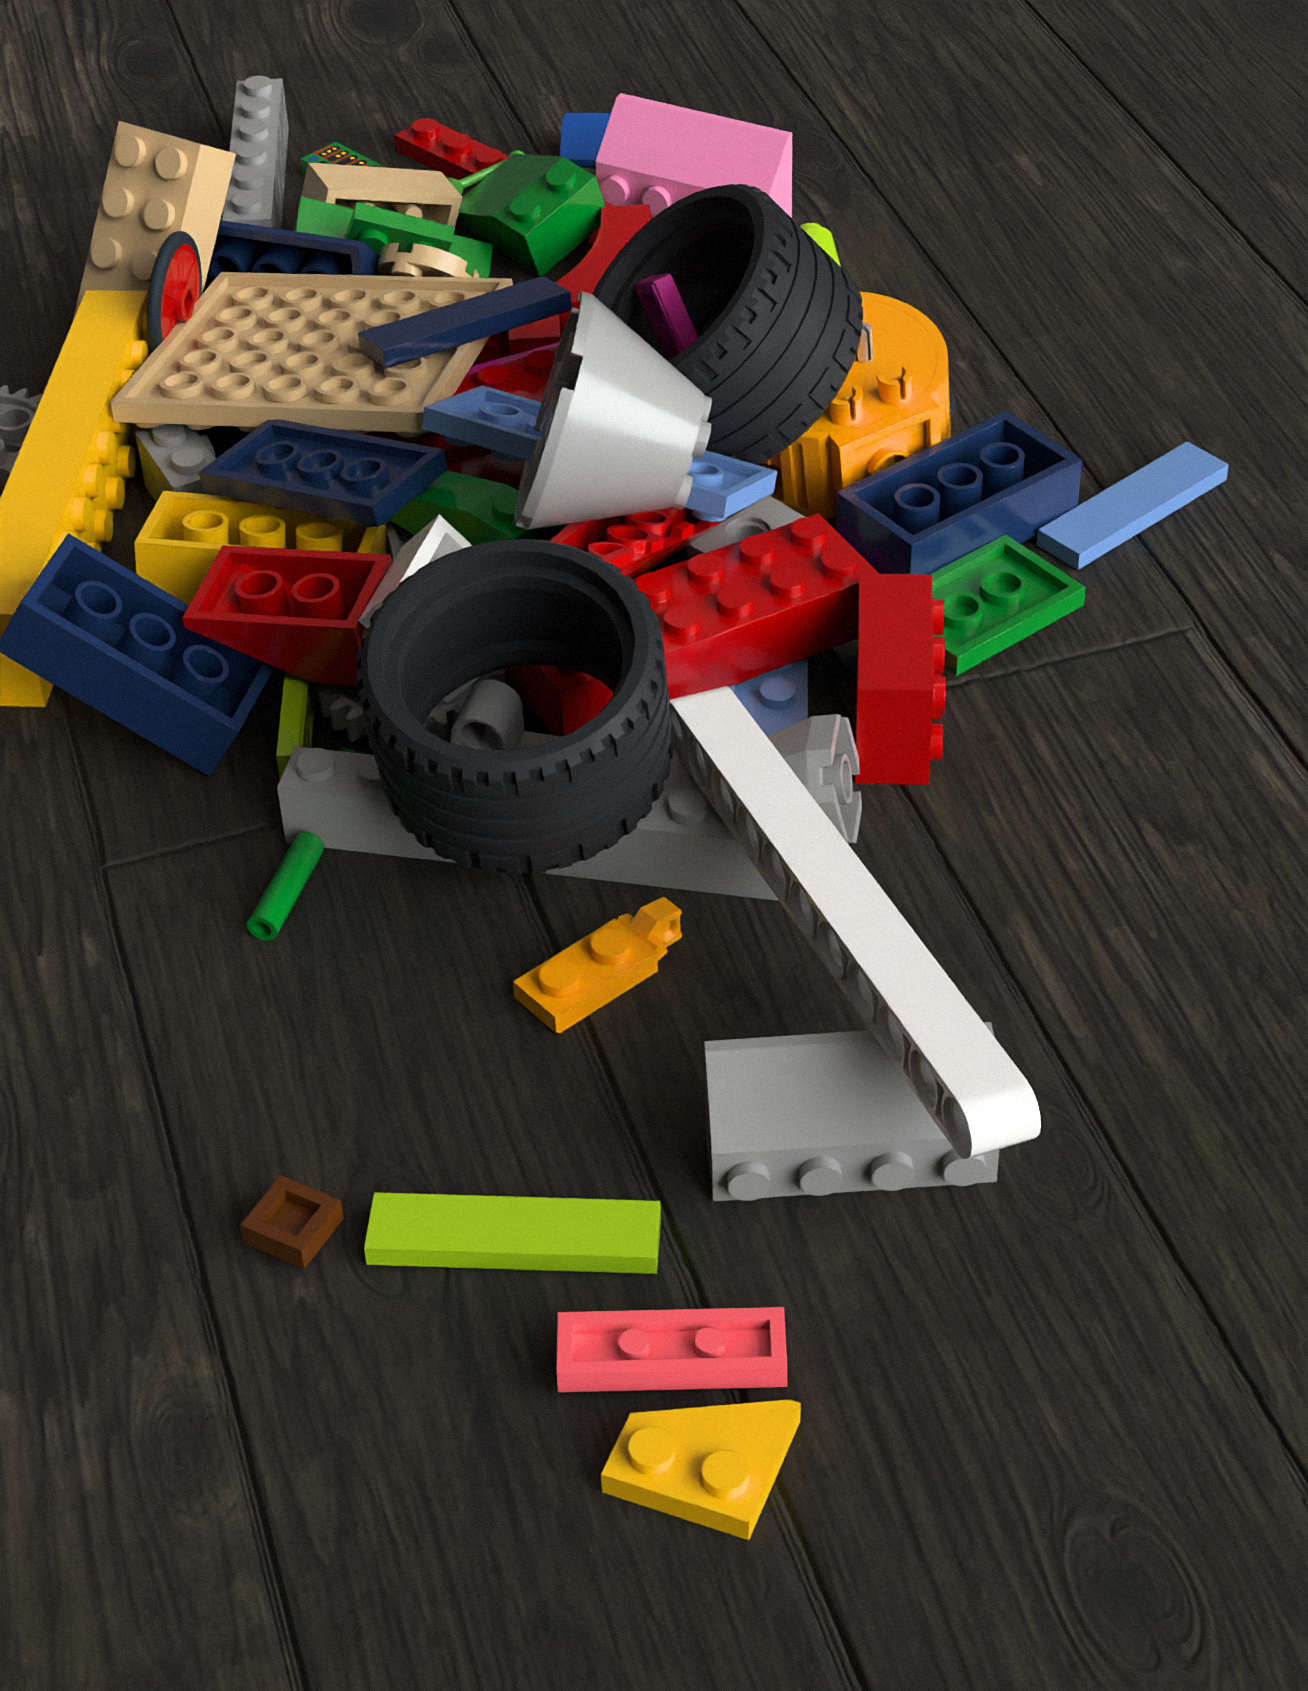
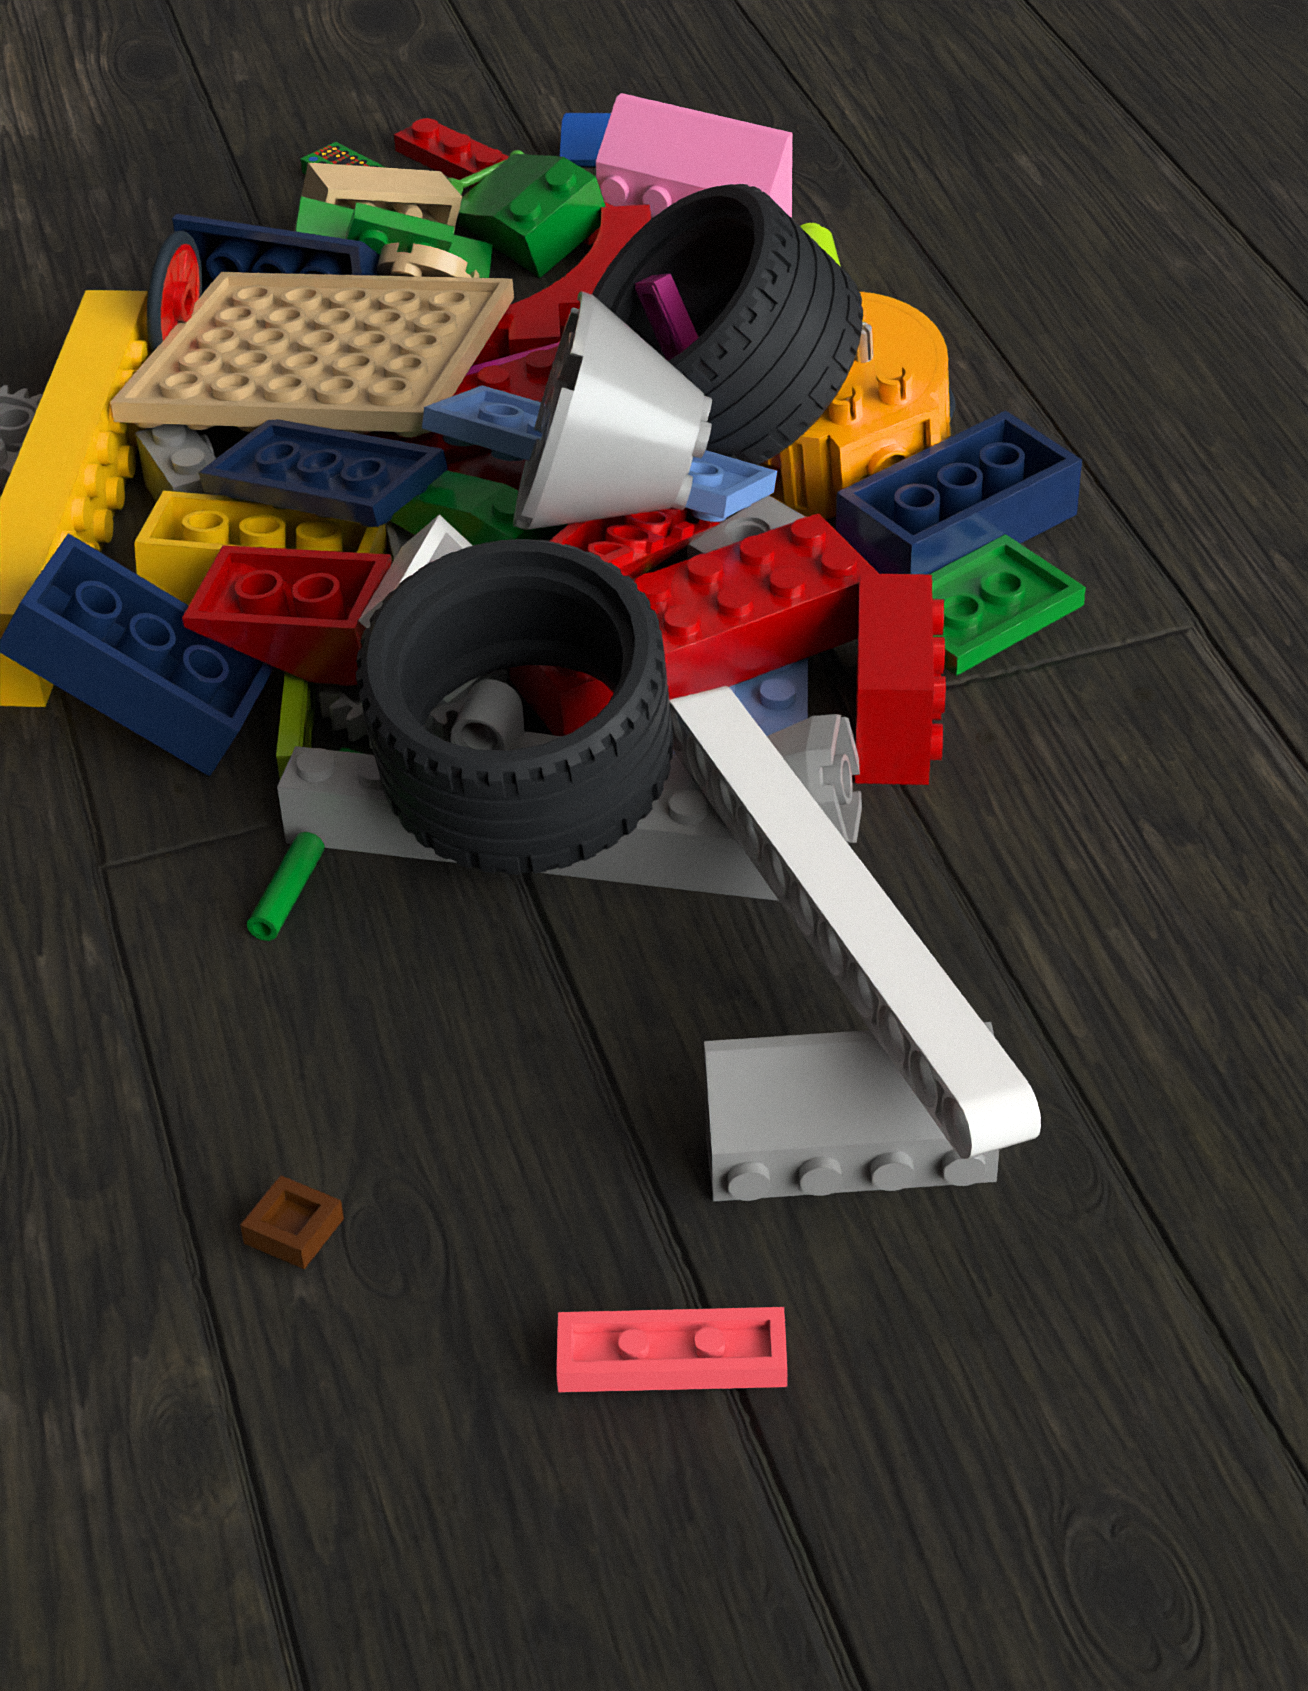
tan brick [73,121,236,320] -> none
light grey brick [222,76,289,229] -> none
dark blue tile [358,276,572,368] -> none
lime tile [364,1192,661,1274] -> none
light orange hinge [513,897,682,1034] -> none
yellow wing [601,1399,801,1540] -> none
medium blue tile [1037,442,1229,570] -> none

